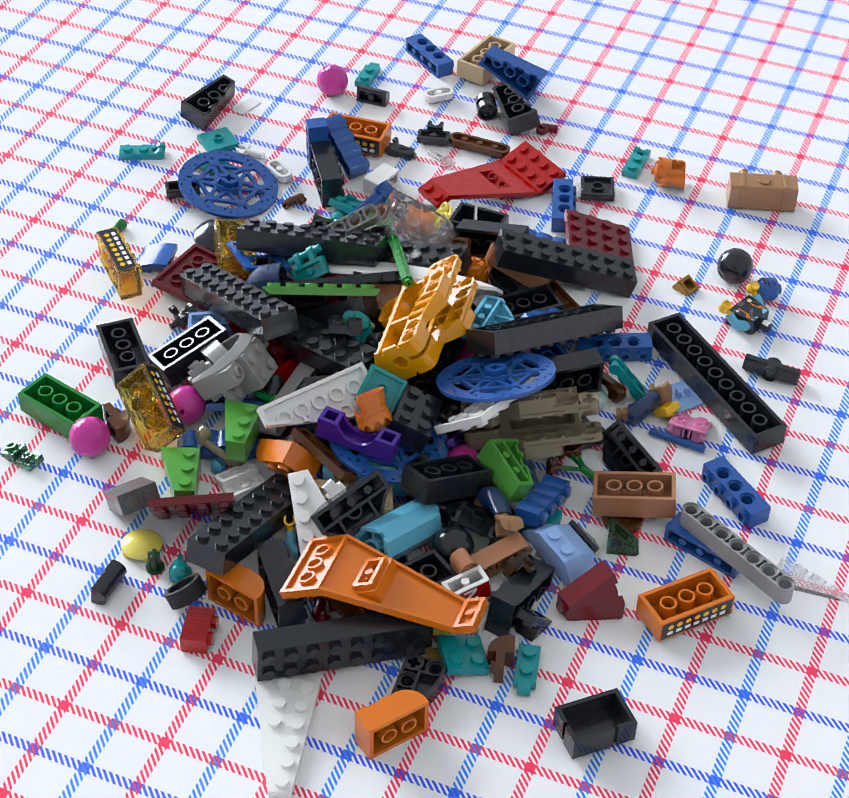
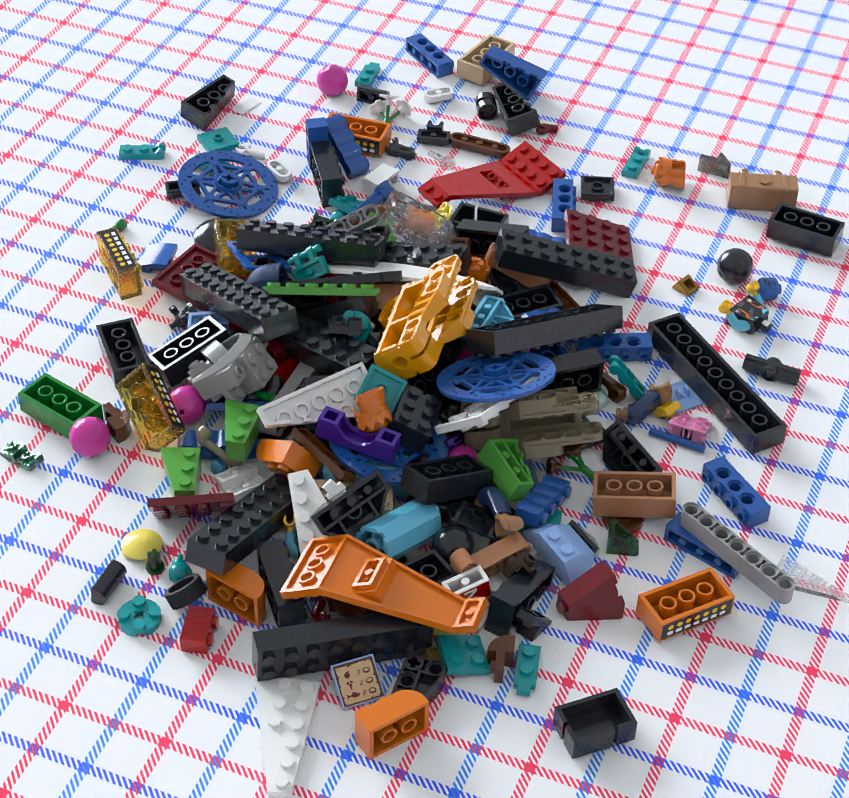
dark grey brick [104,477,161,516] -> none
reddish brown arm [281,193,307,209] -> none
green piece [388,233,414,288] -> none
none -> teal plate [117,595,161,637]
none -> piece [330,654,386,710]
none -> white plant [370,94,412,123]
none -> clear smoke slope [697,152,732,179]
none -> black brick [766,203,845,257]

